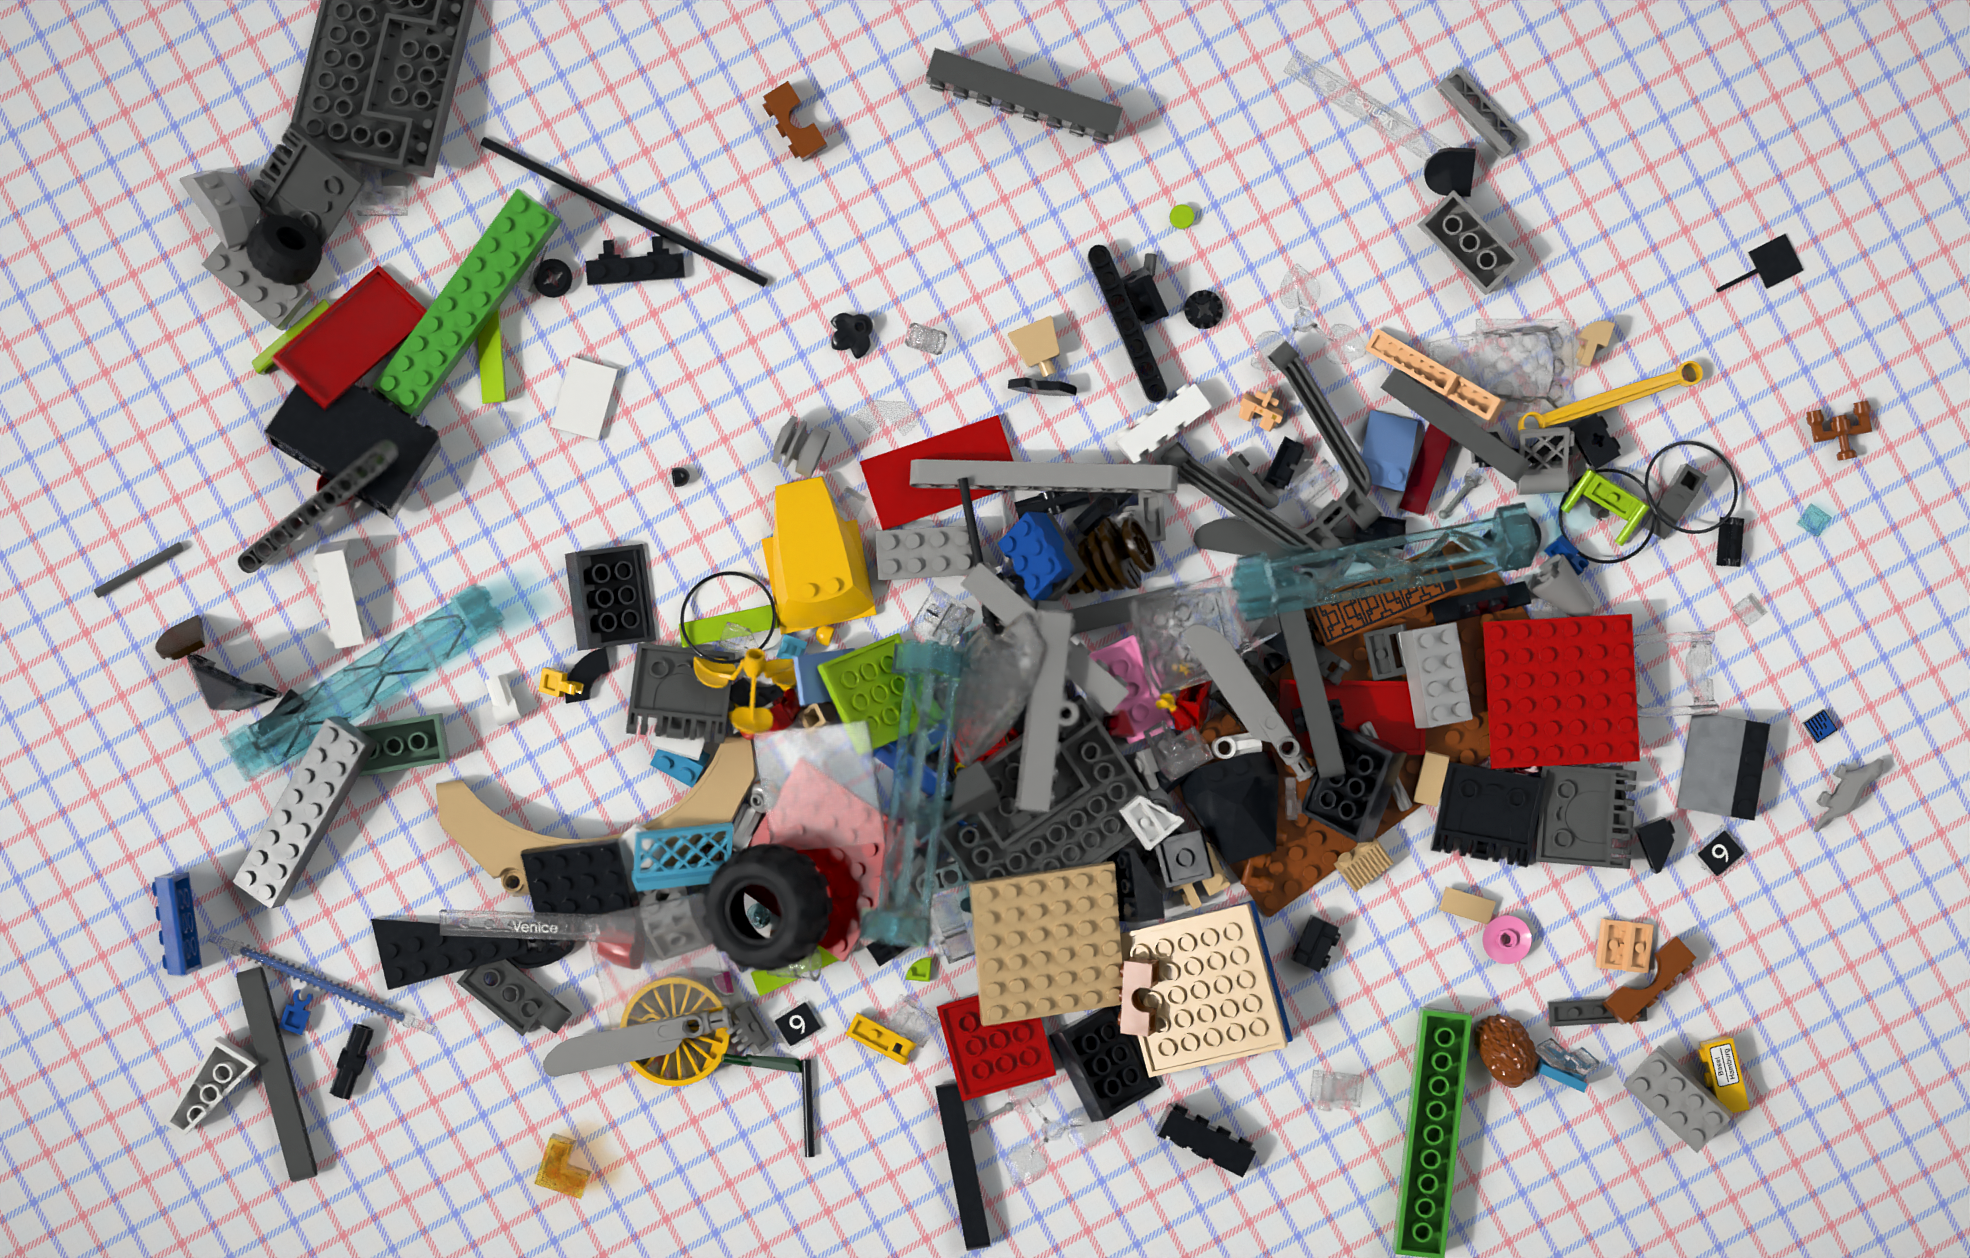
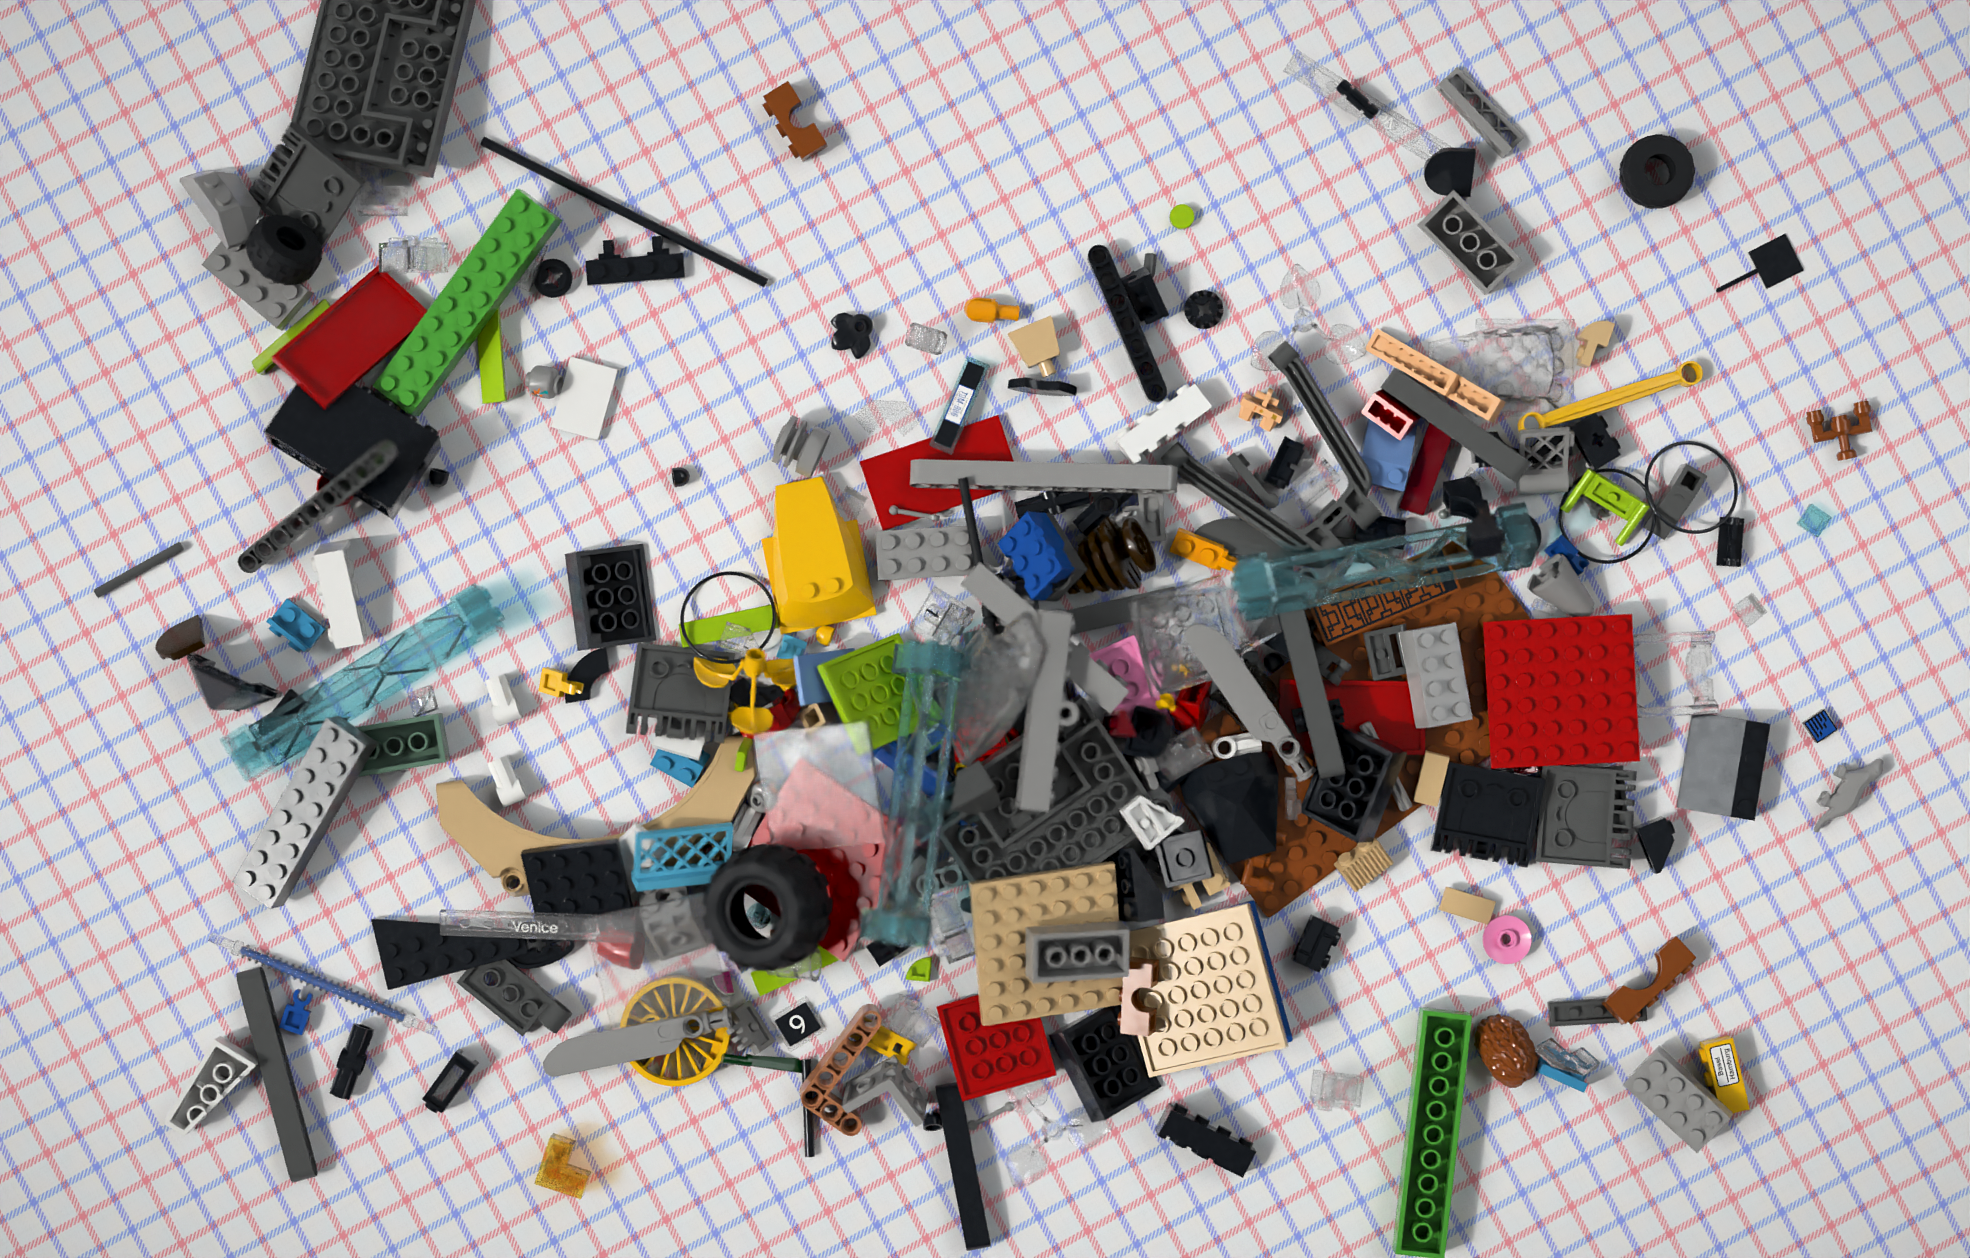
blue slope [152,872,202,976] -> none
dark grey brick [926,48,1123,145] -> none
black bracket [1430,581,1532,625] -> none
light nougat slope [1596,919,1654,973] -> none
piece [1691,824,1750,882] -> none
none -> dark azure bracket [266,598,326,653]
none -> clear brick [379,236,448,274]
none -> clear tile [407,685,439,717]
none -> black window [422,1048,479,1113]
none -> black hinge [429,468,450,487]
none -> white piece [488,755,528,808]
none -> light grey head [525,365,563,399]
none -> lime tile [735,737,753,772]
none -> nougat beam [799,1004,882,1136]
none -> light grey bracket [842,1055,928,1127]
none -> light grey hinge [889,505,940,521]
none -> black hinge [923,1111,943,1131]
none -> tile [929,356,990,455]
none -> light orange arm [964,297,1020,323]
none -> light grey brick [1026,921,1129,983]
none -> black tile [1123,706,1171,759]
none -> light orange hinge [1169,528,1238,572]
none -> black axle [1336,79,1379,119]
none -> red brick [1361,389,1421,441]
none -> black arch [1443,476,1505,560]
none -> black tyre [1619,134,1695,209]

